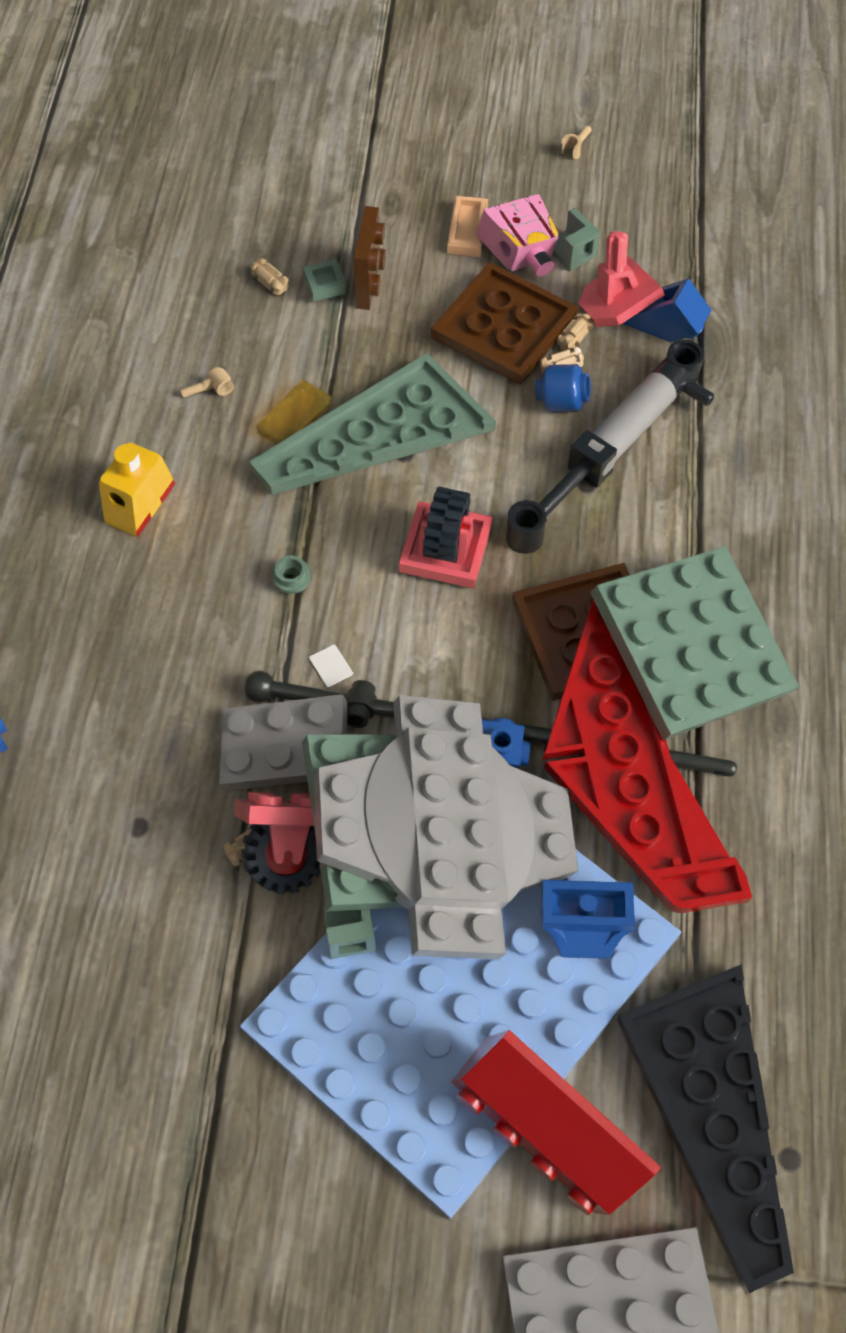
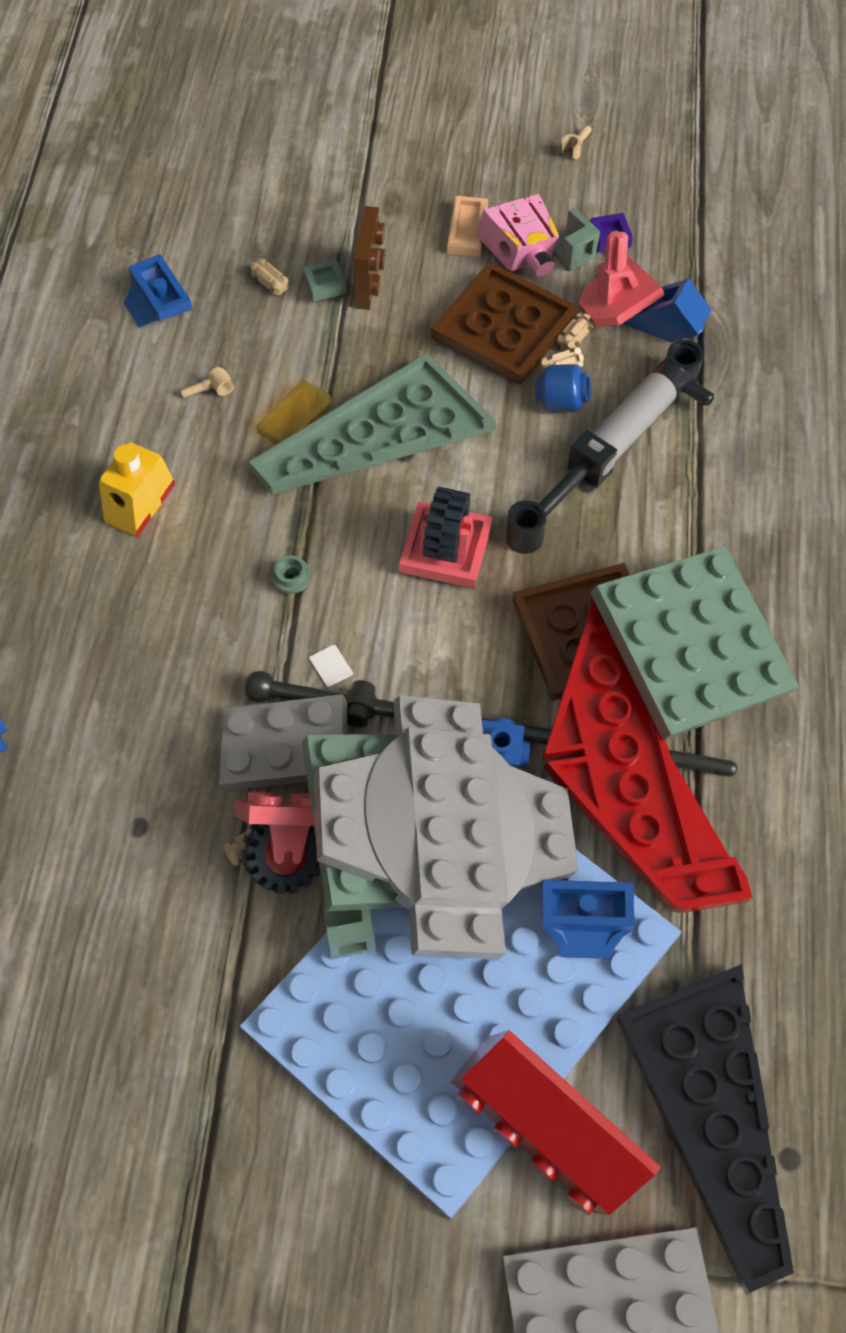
none -> blue slope [124,254,192,328]
none -> dark purple plate [590,213,633,253]

